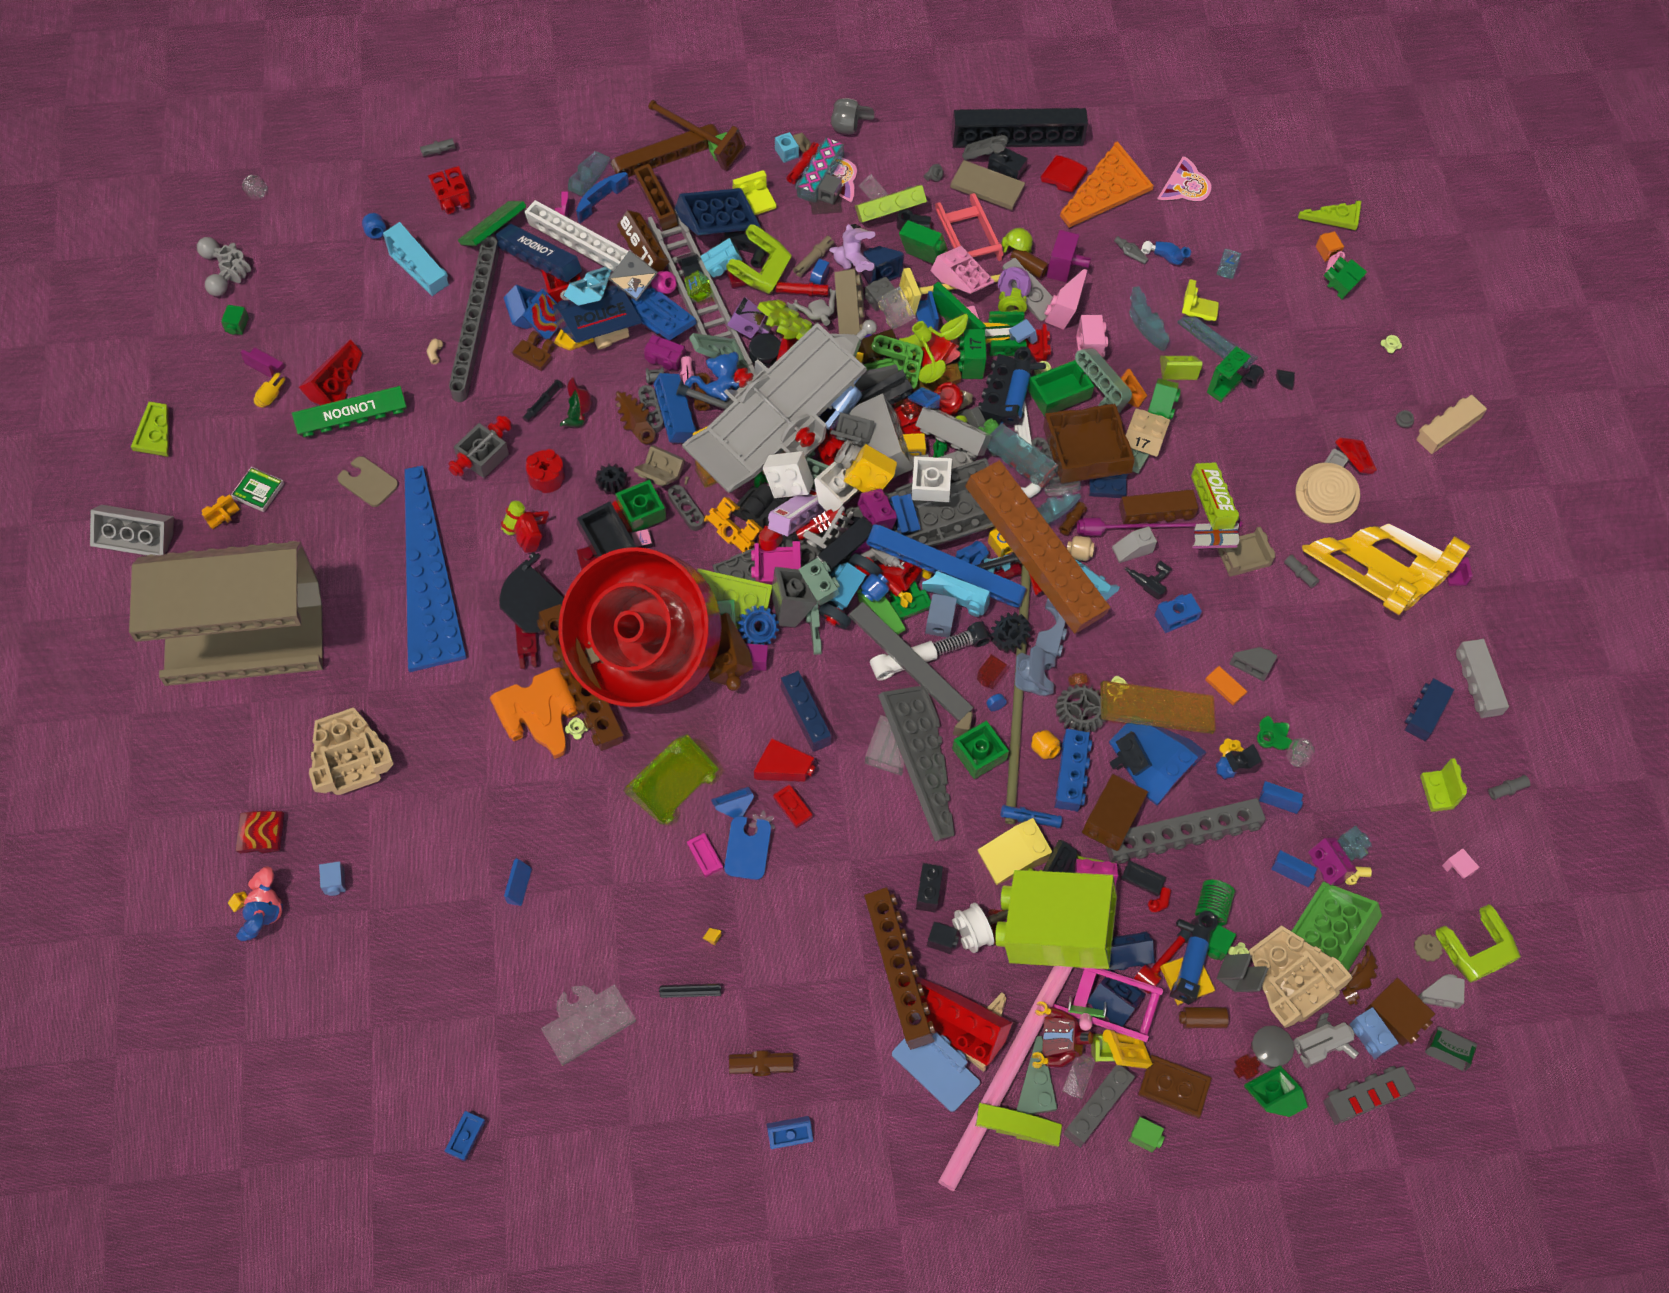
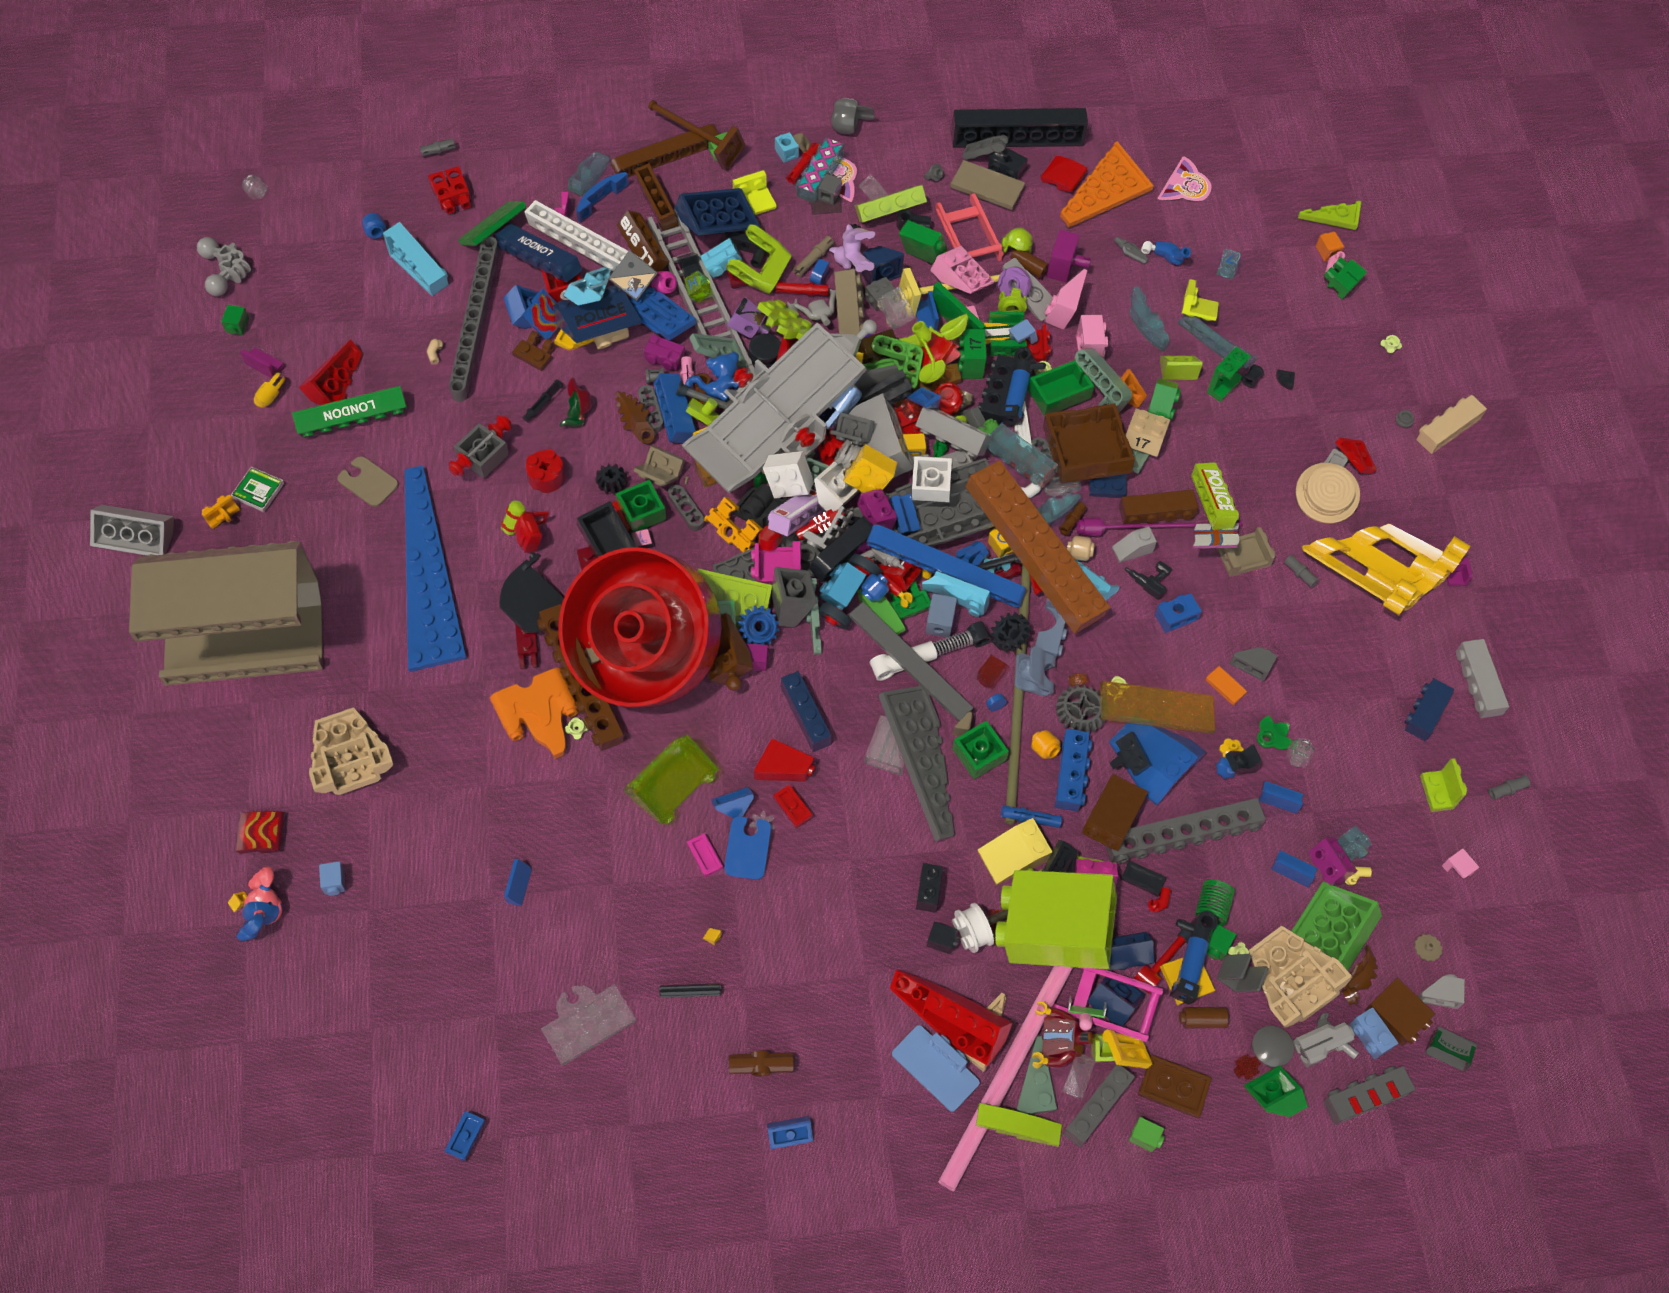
lime wing [131,402,168,456] -> none
sand green brick [799,557,840,606] -> none
reddish brown brick [864,887,936,1050] -> none
lime connector [1436,904,1521,983] -> none
none -> lime tile [686,398,719,426]

